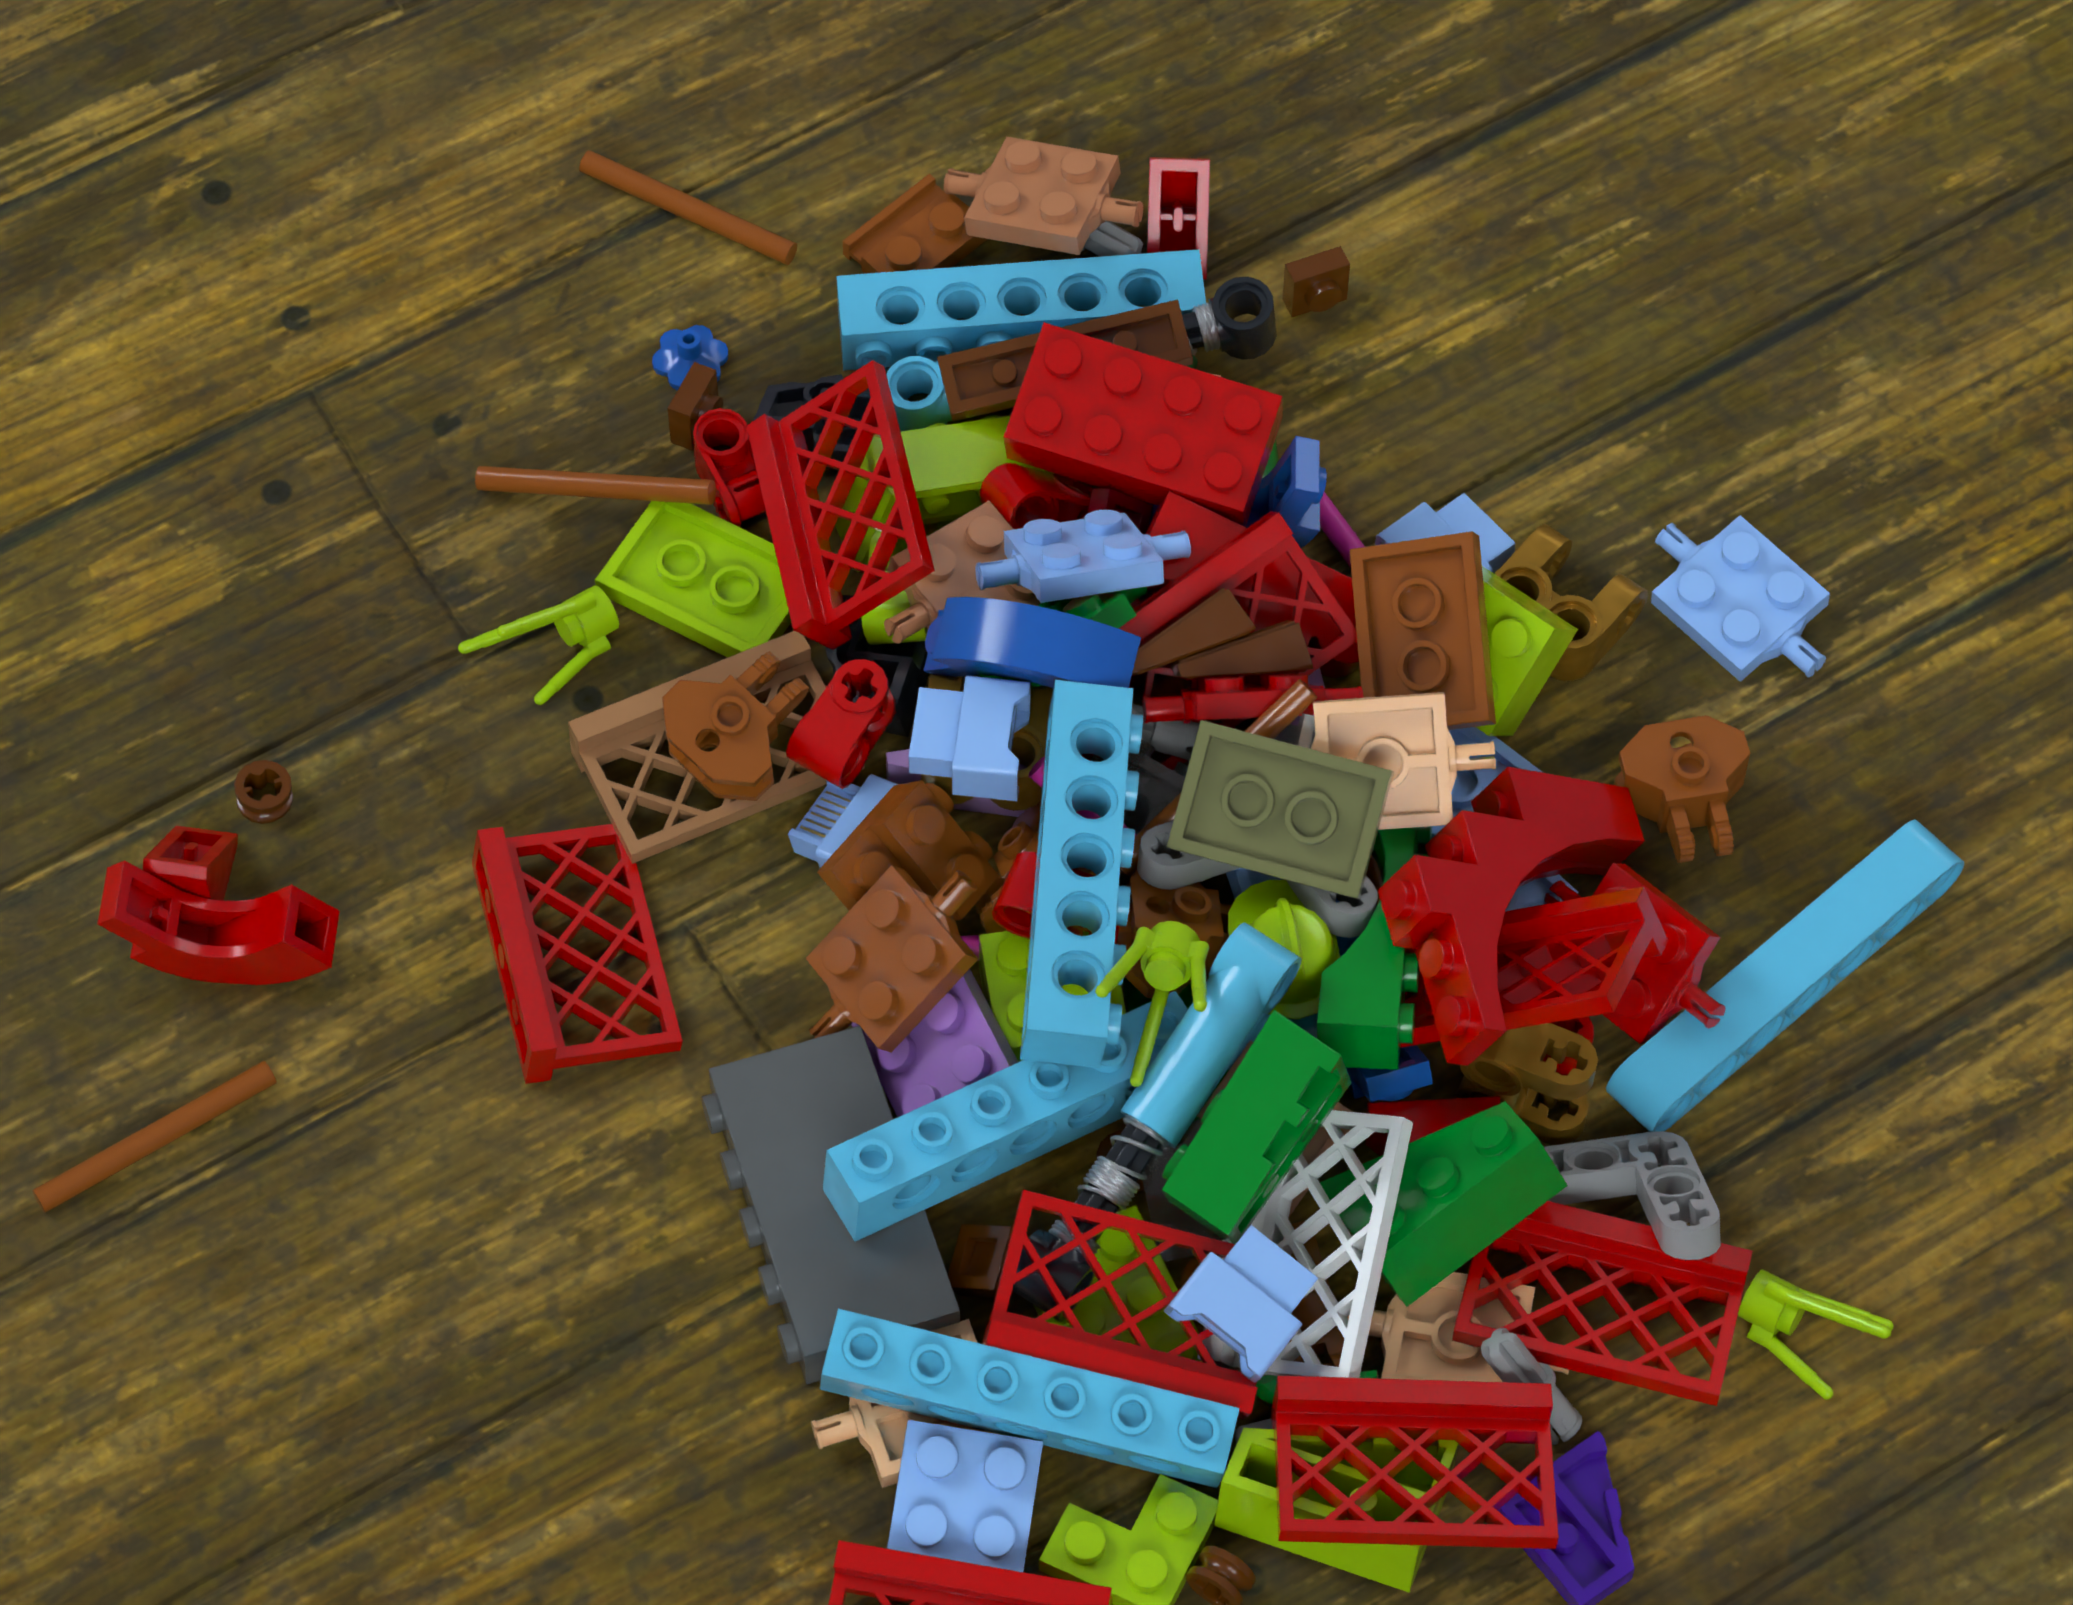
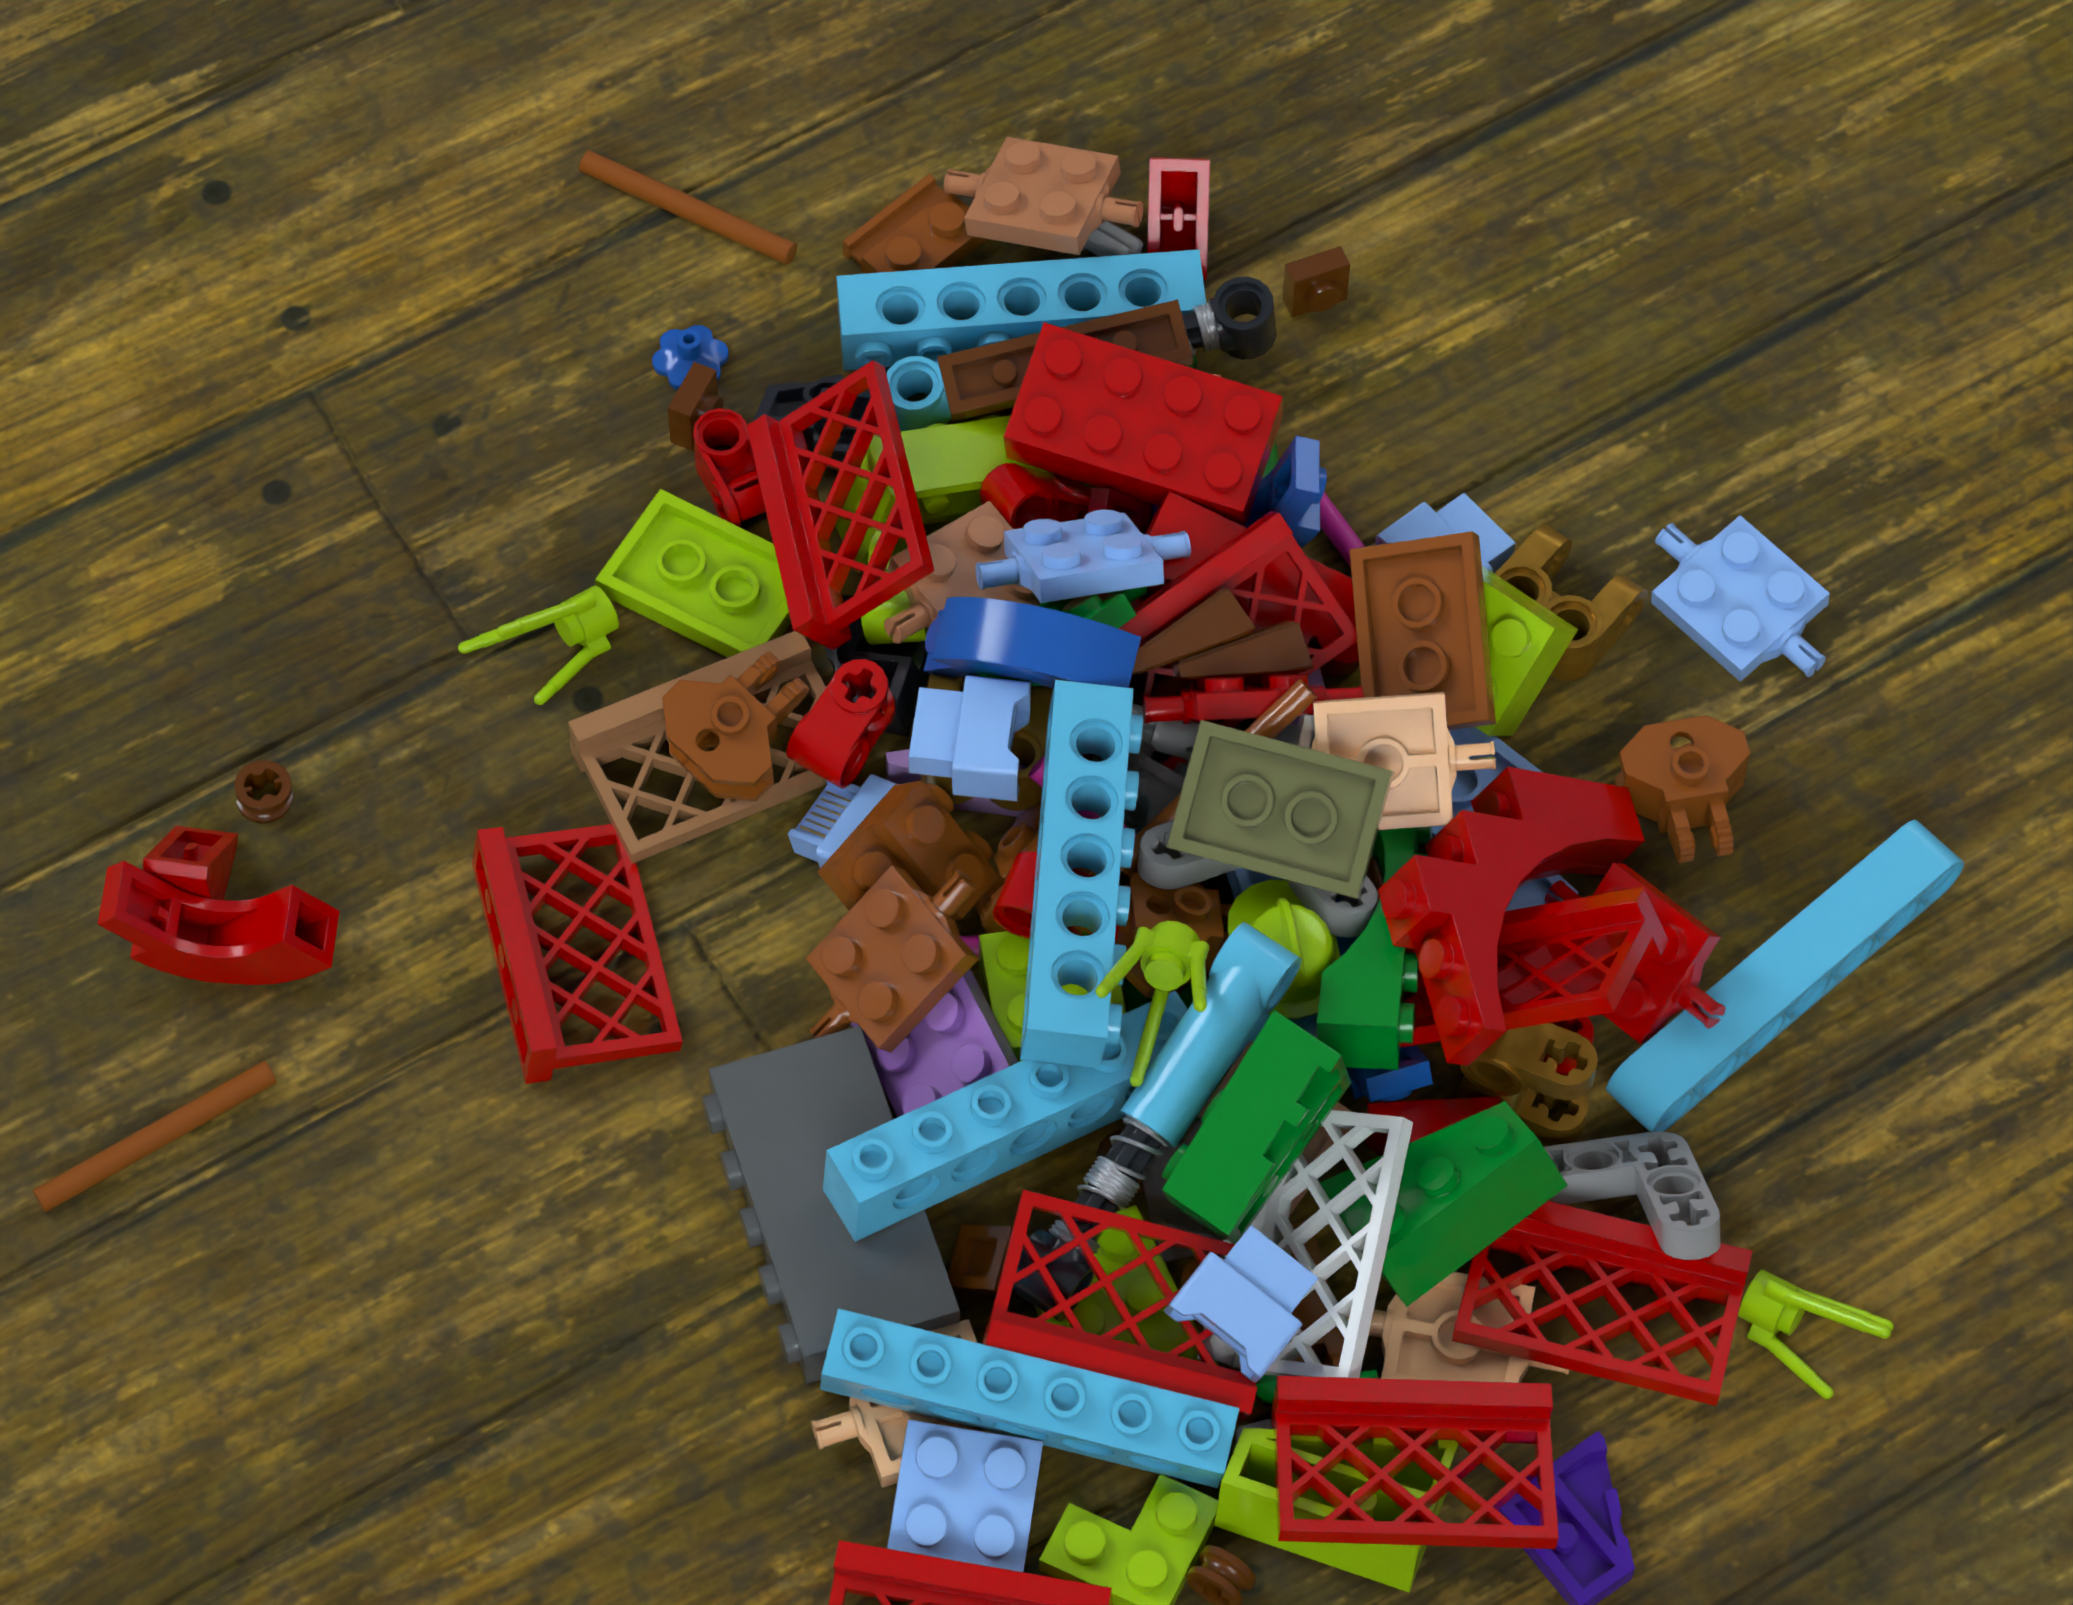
dark orange bar [475,466,716,505] -> none
light grey axle [1481,1328,1582,1445] -> none

